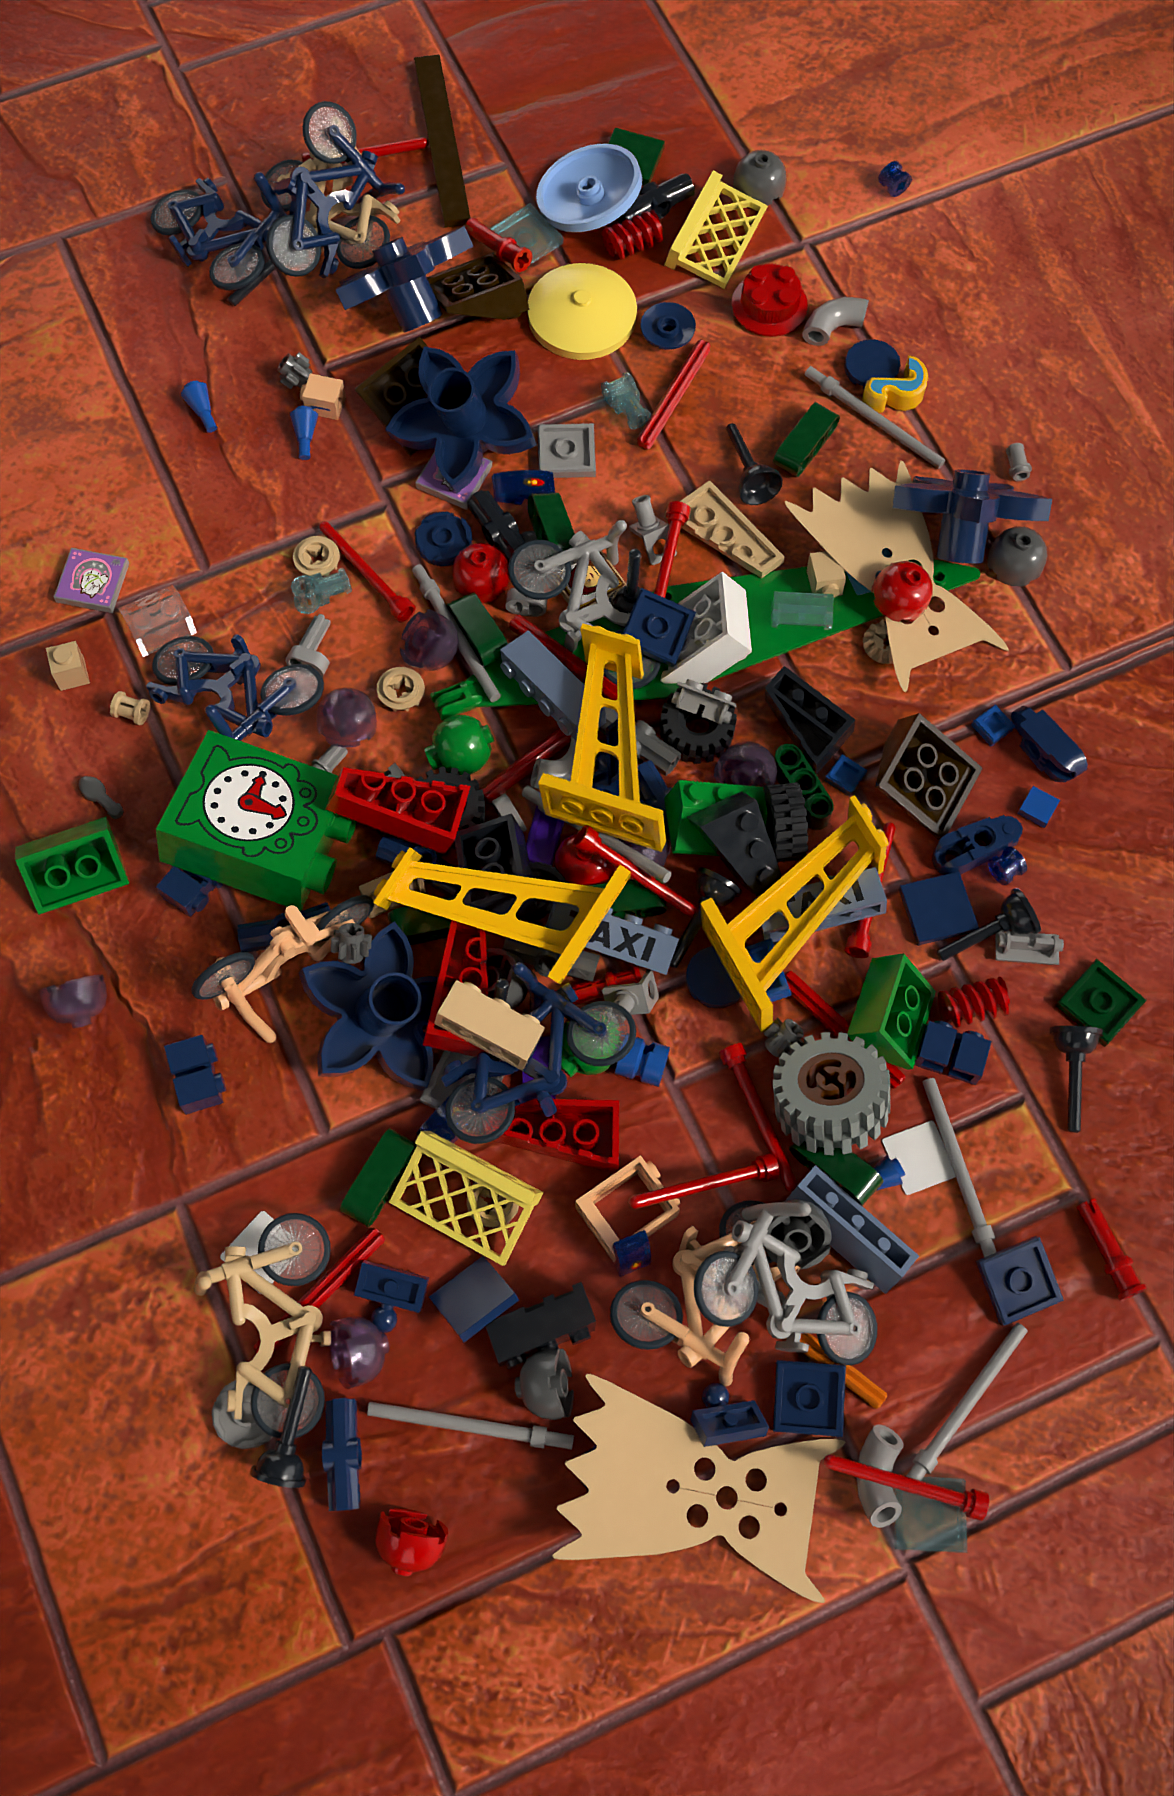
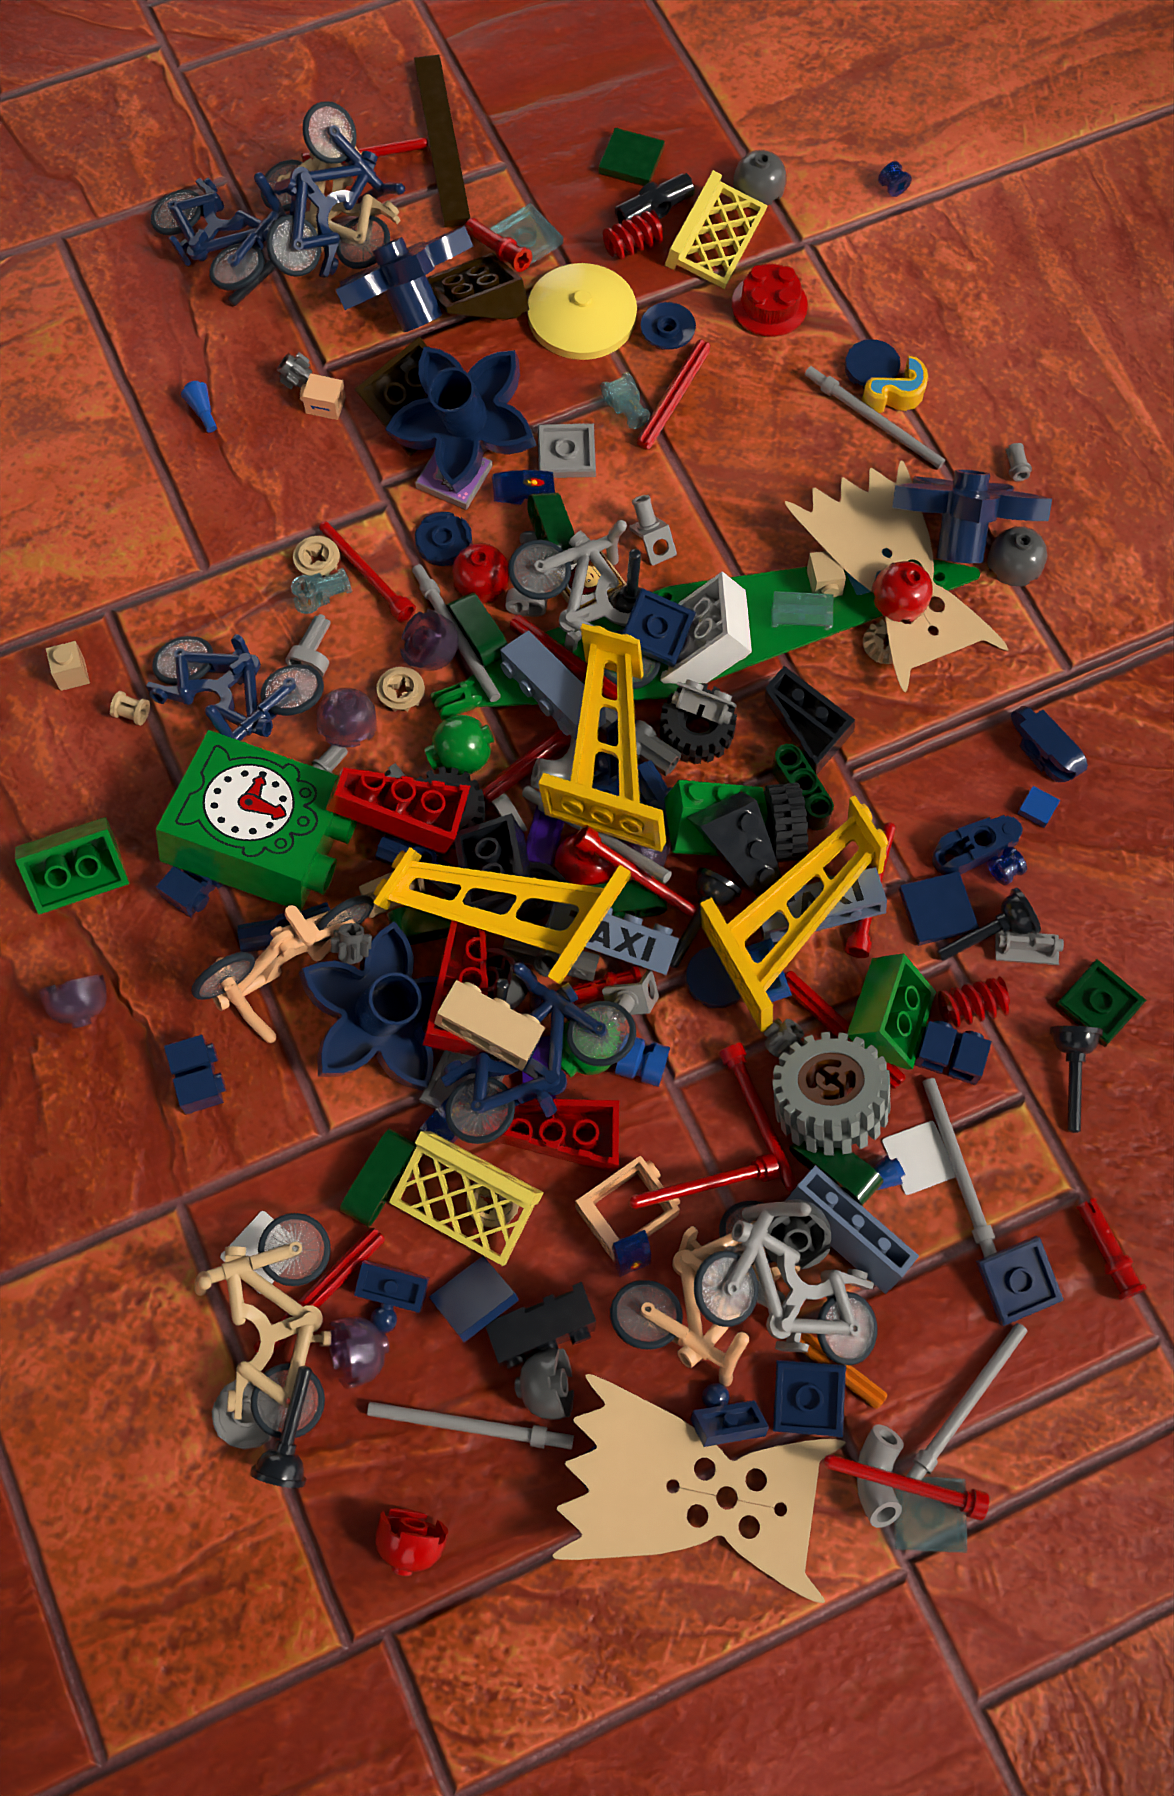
tile [54,548,129,613] -> none
dark grey piece [79,776,124,819] -> none
clear slope [118,584,197,657] -> none
blue cone [290,406,318,460] -> none
dark blue piece [322,1398,362,1511] -> none
black piece [467,490,534,570] -> none
light blue dish [536,144,642,232] -> none
red piece [654,501,691,598] -> none
tan wing [665,480,784,579] -> none
cylinder [714,741,777,790] -> none
black piece [726,423,783,505] -> none
dark green beam [773,402,840,478] -> none
light grey cylinder [802,297,869,346] -> none
blue tile [824,754,867,797] -> none
dark brown slope [875,713,983,841] -> none
blue tile [971,704,1015,746] -> none

